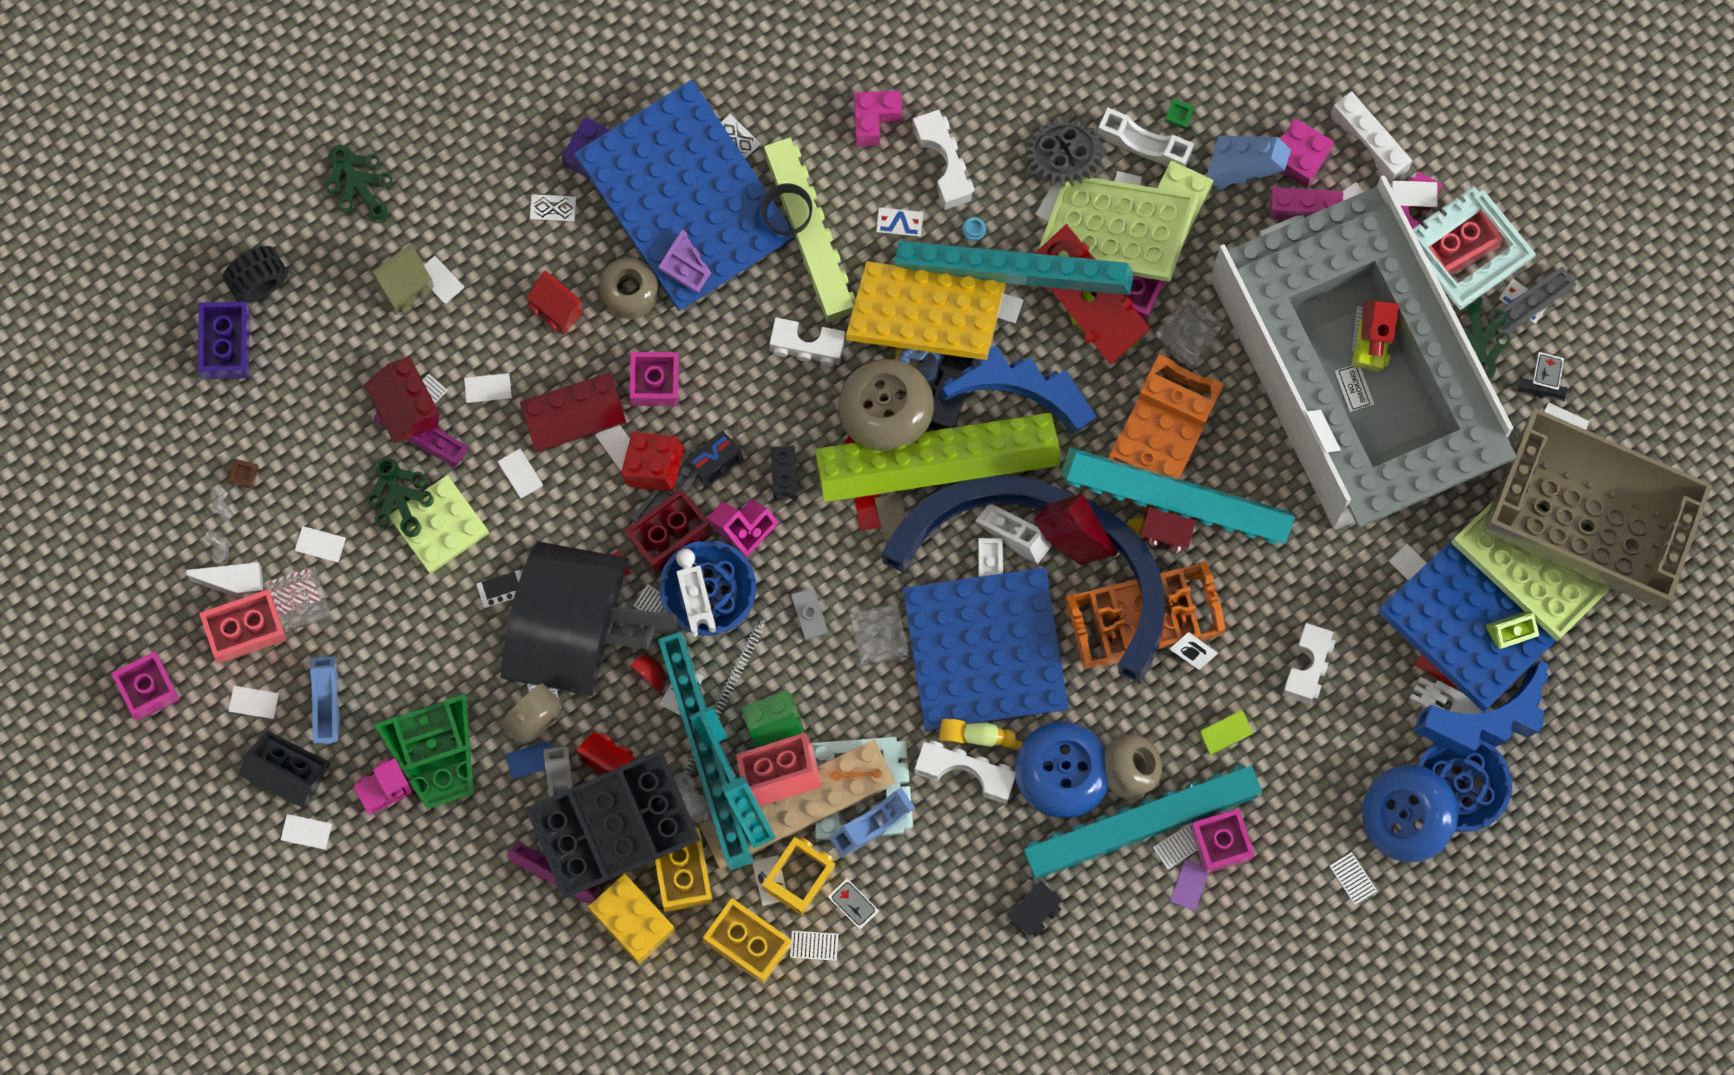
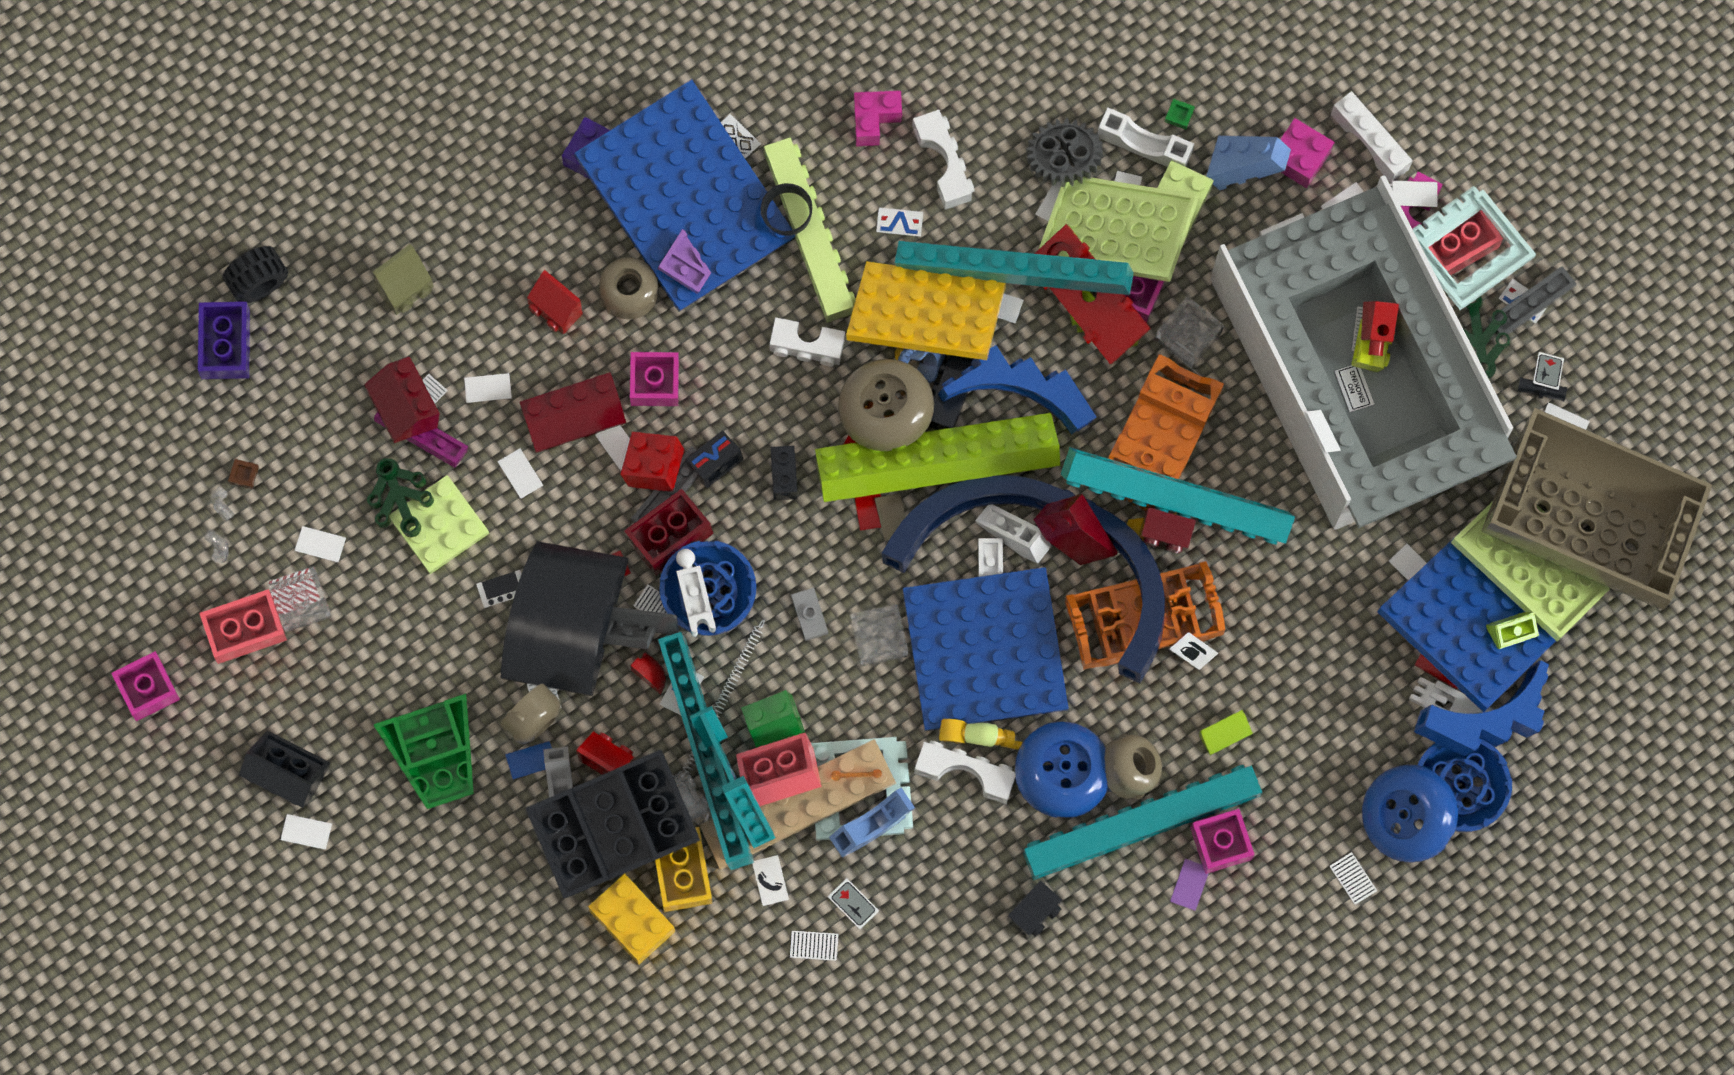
white slope [186,562,263,599] -> none
white sticker [228,686,279,719] -> none
medium blue arch [310,656,340,745] -> none
dark green plant [325,145,393,224] -> none
dark pink brick [353,758,412,816] -> none
white sticker [424,256,464,304] -> none
magenta plate [506,841,603,904] -> none
white sticker [530,194,576,221] -> none
yellow brick [703,898,792,985] -> none
dark pink brick [707,499,779,557] -> none
yellow window [761,837,835,916] -> none
medium azure plate [962,217,986,241] -> none
white sticker [1153,823,1197,869] -> none
dark pink arch [1269,187,1343,220] -> none
white arch [1282,623,1336,704] -> none

